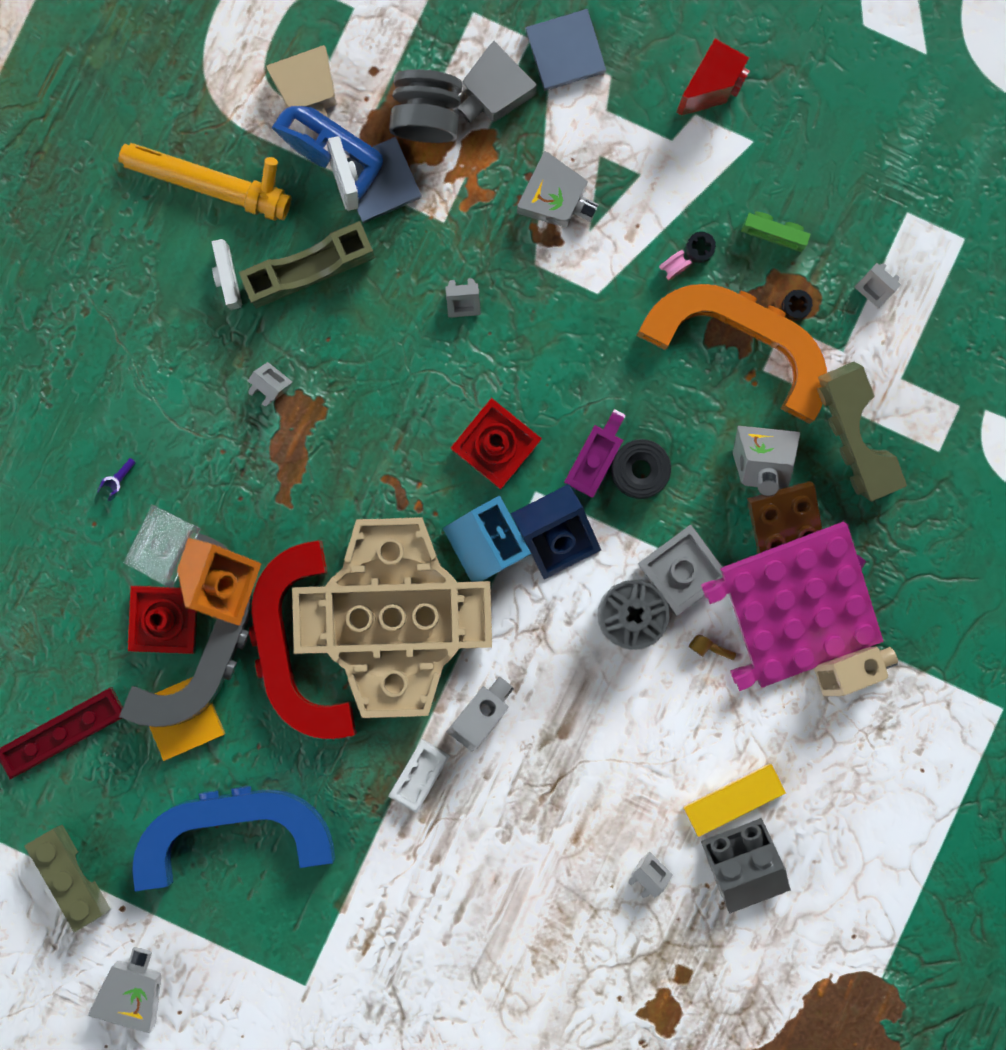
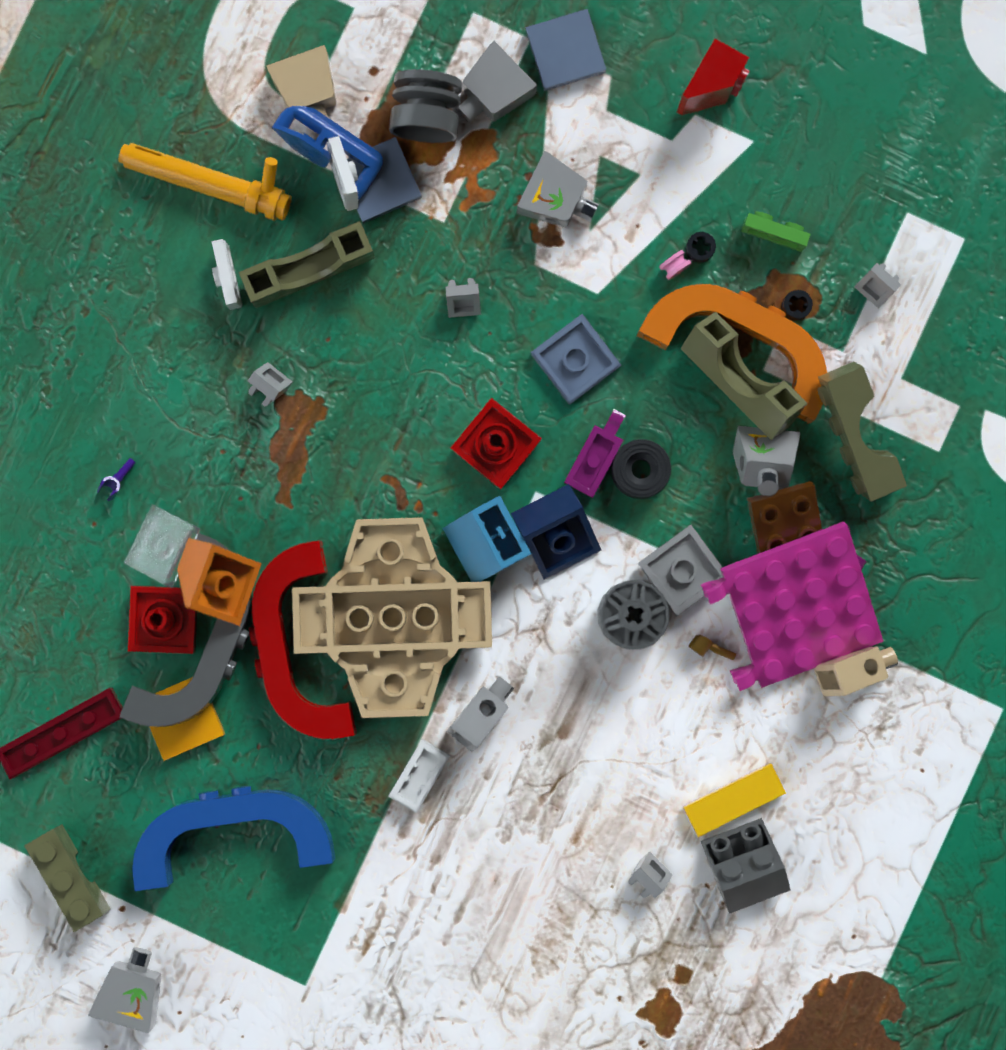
none -> sand blue tile [530,314,621,405]
none -> olive arch [681,312,808,440]

